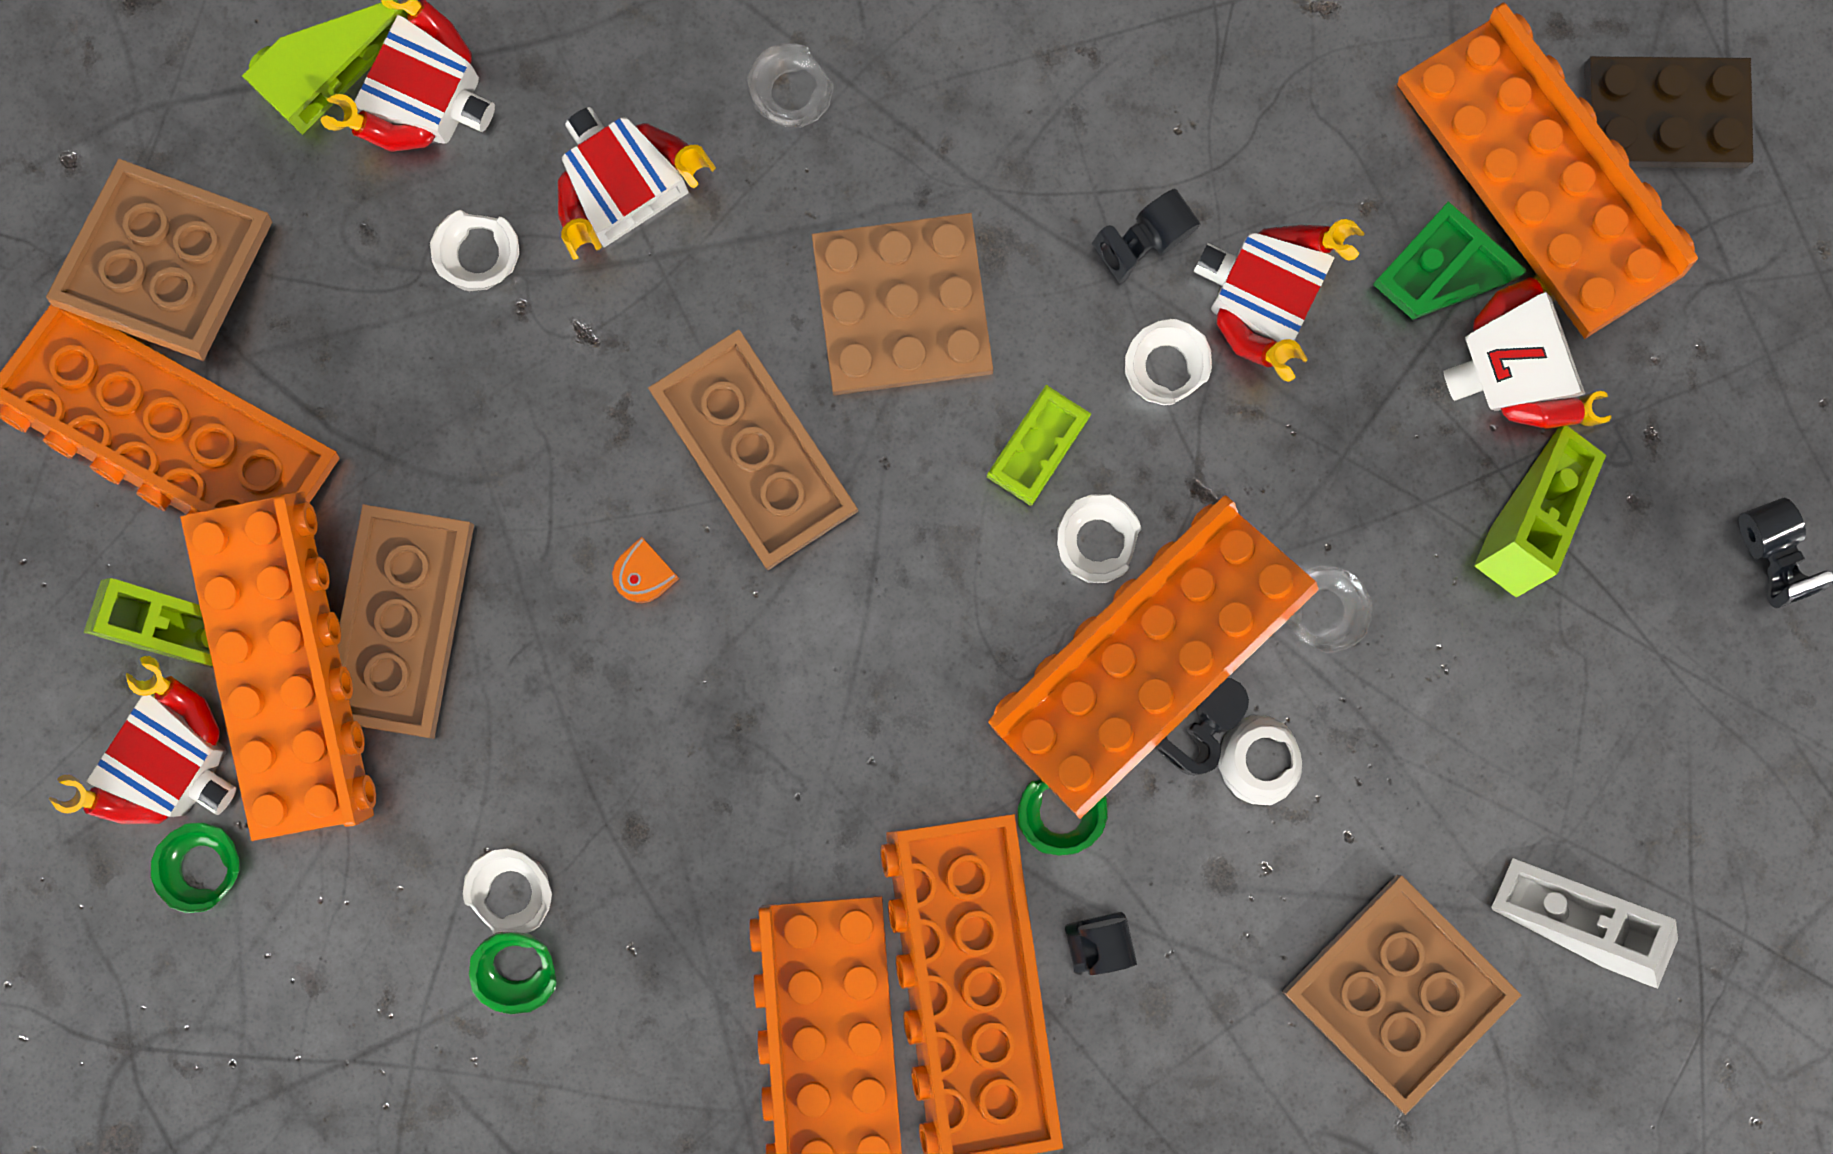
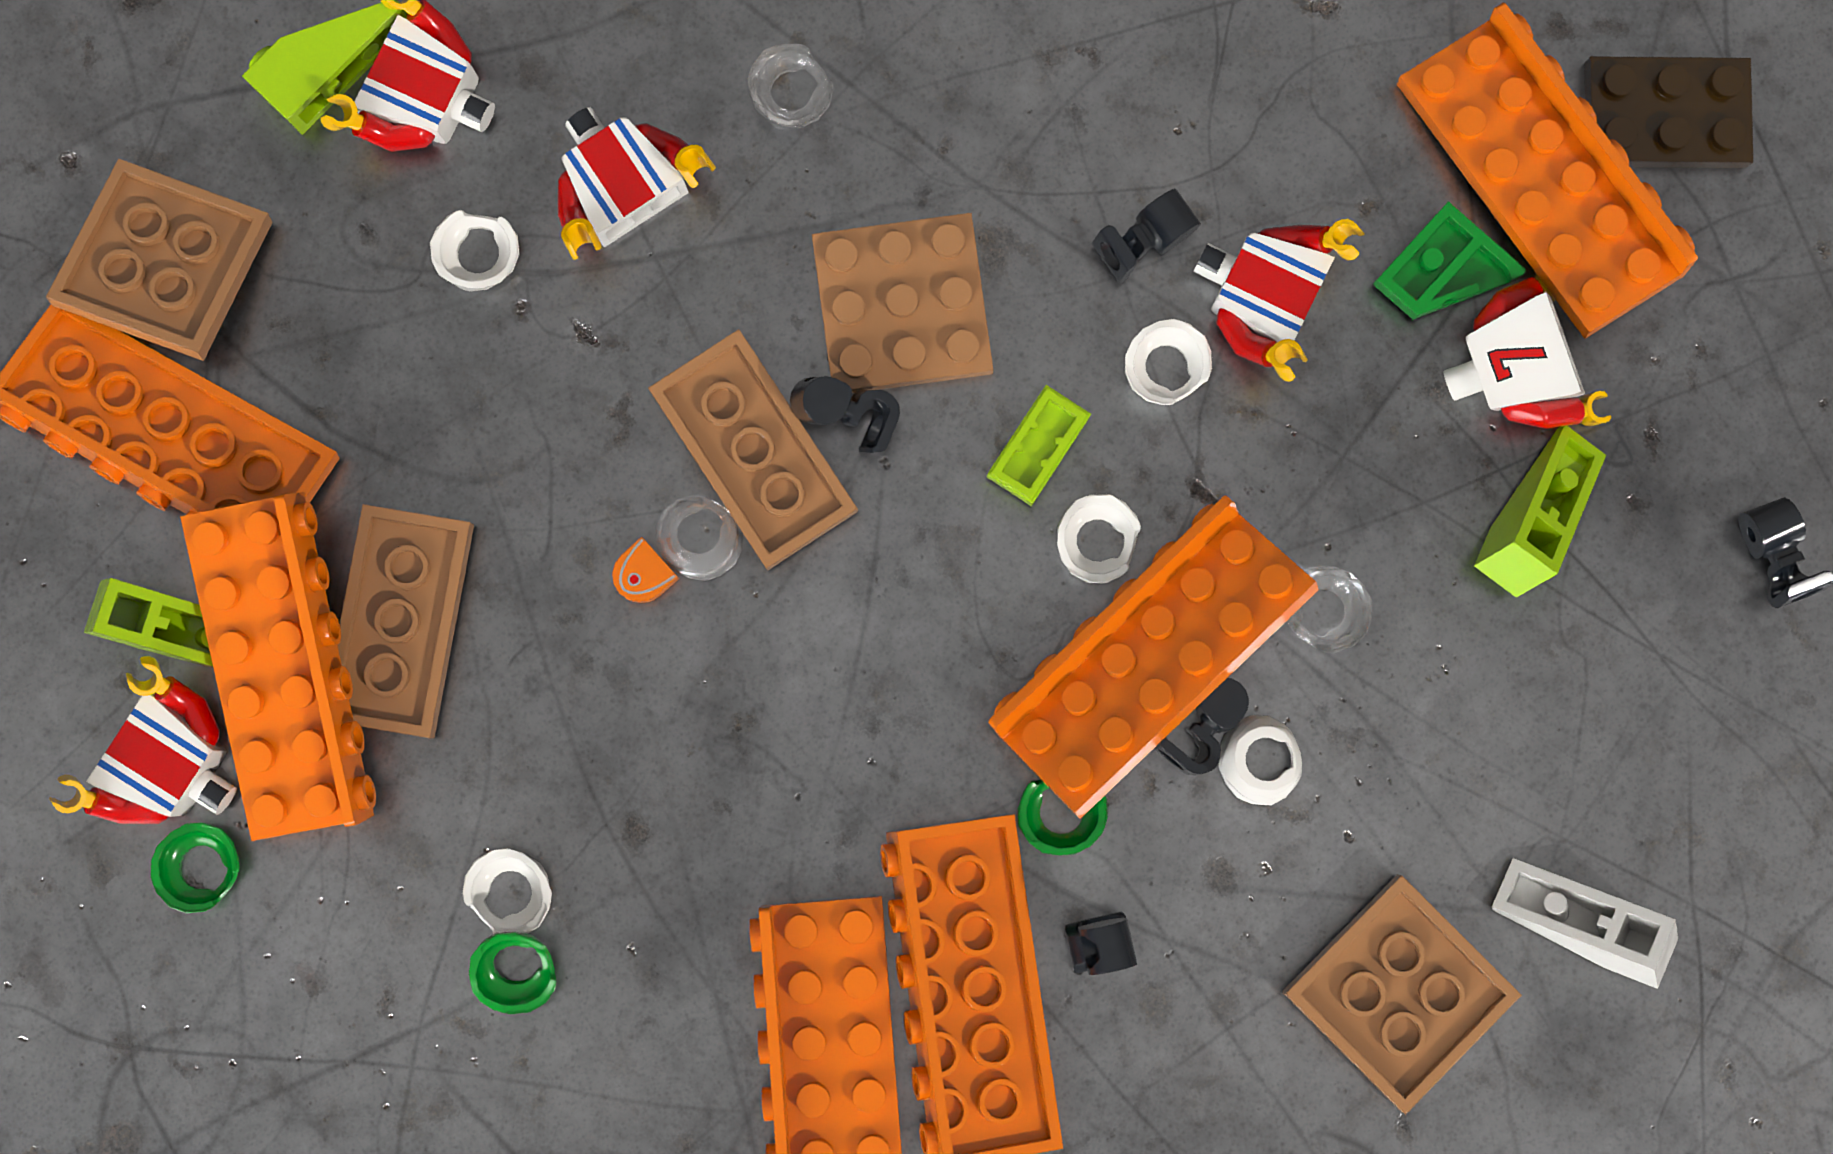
none -> clear piece [656,495,743,581]
none -> black leg [790,376,900,453]

